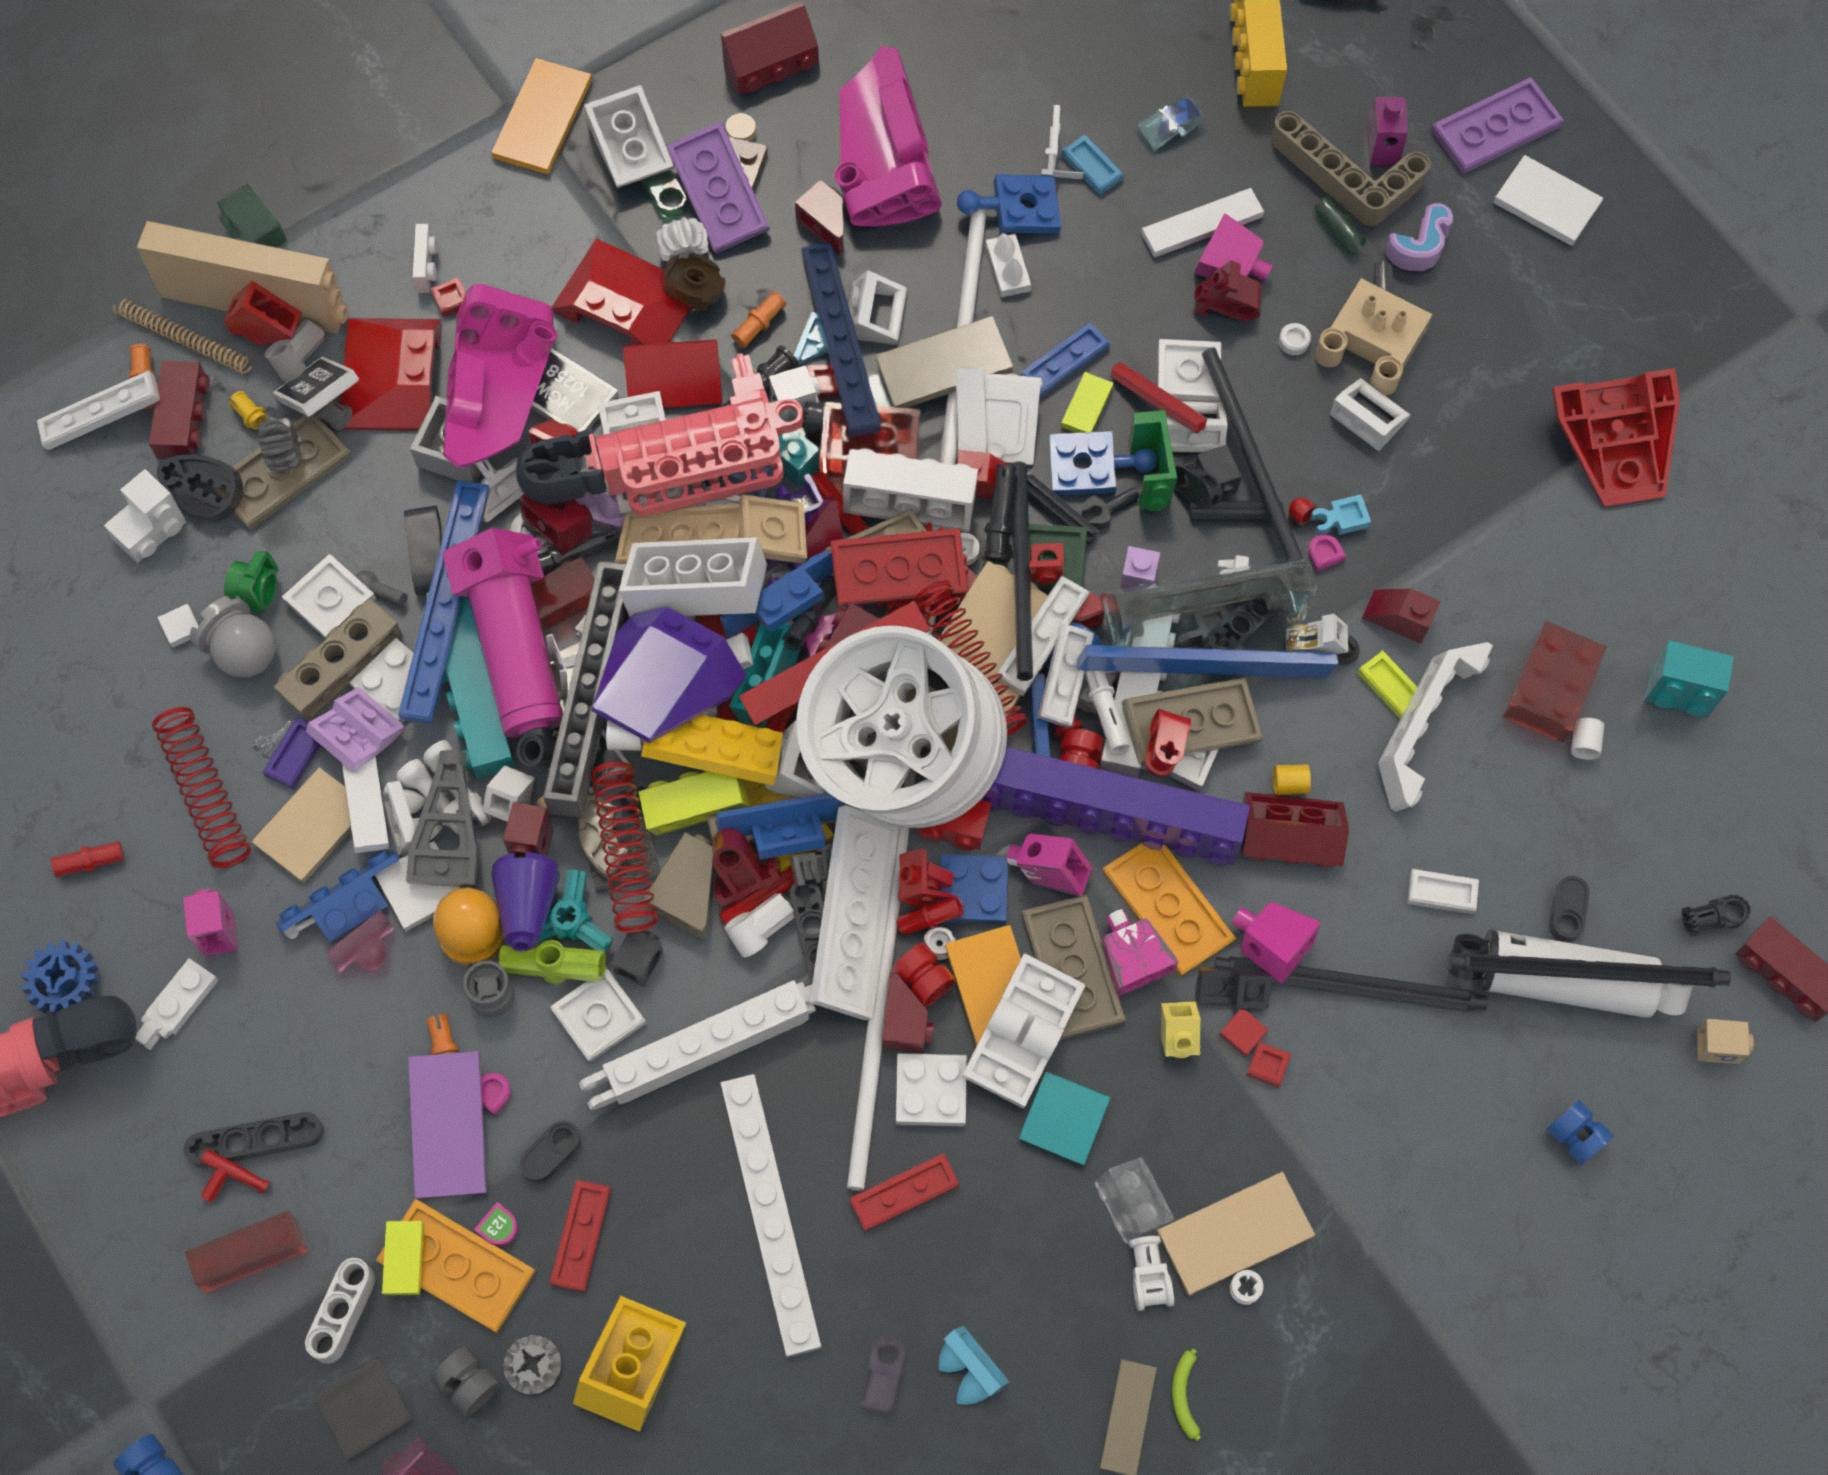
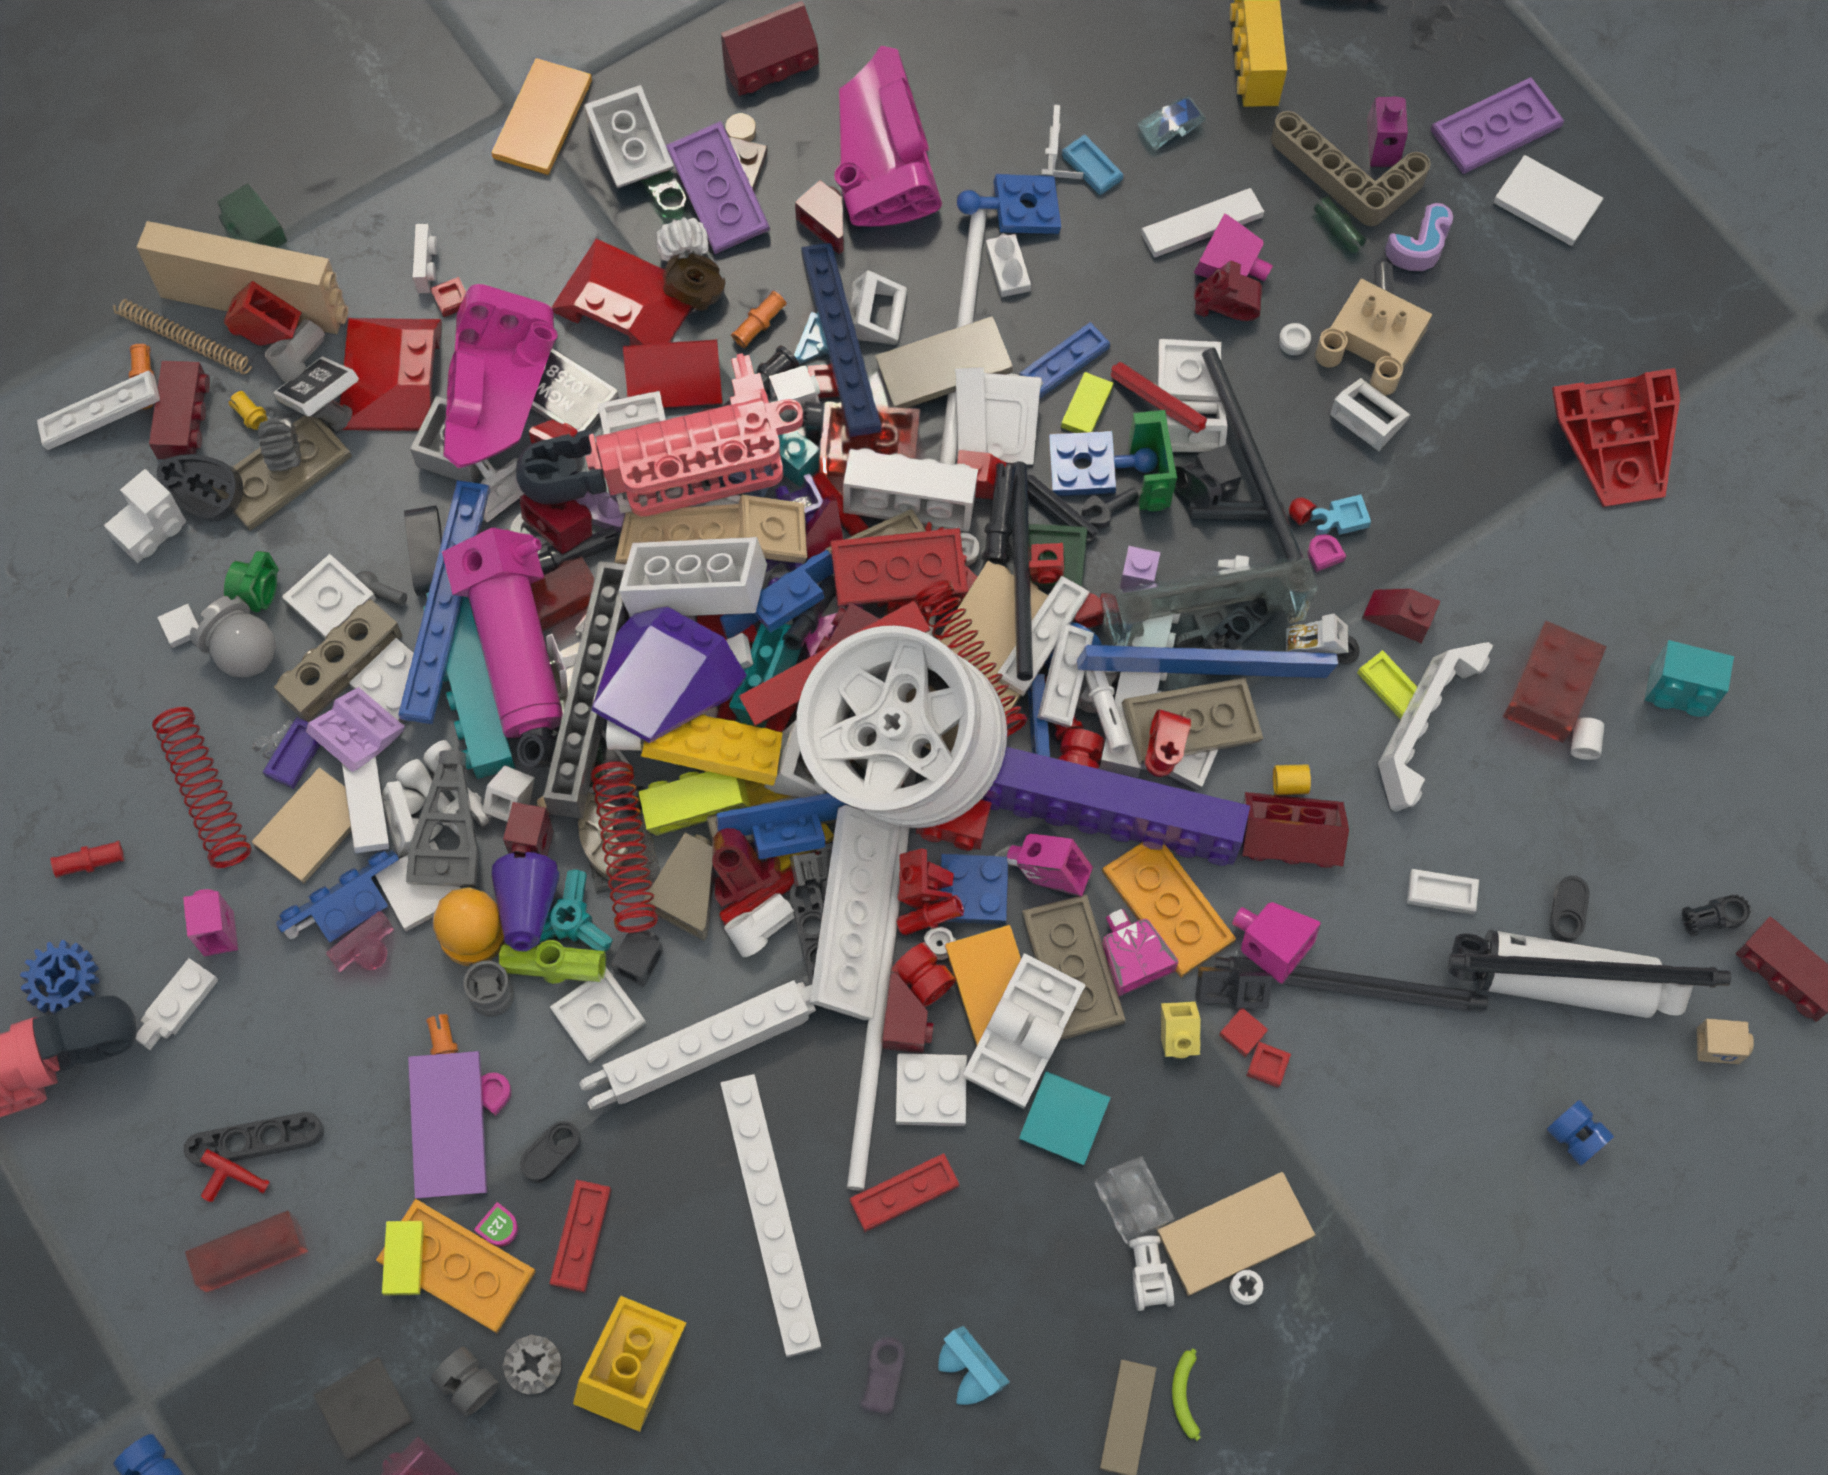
white beam [305,1258,376,1364] -> none

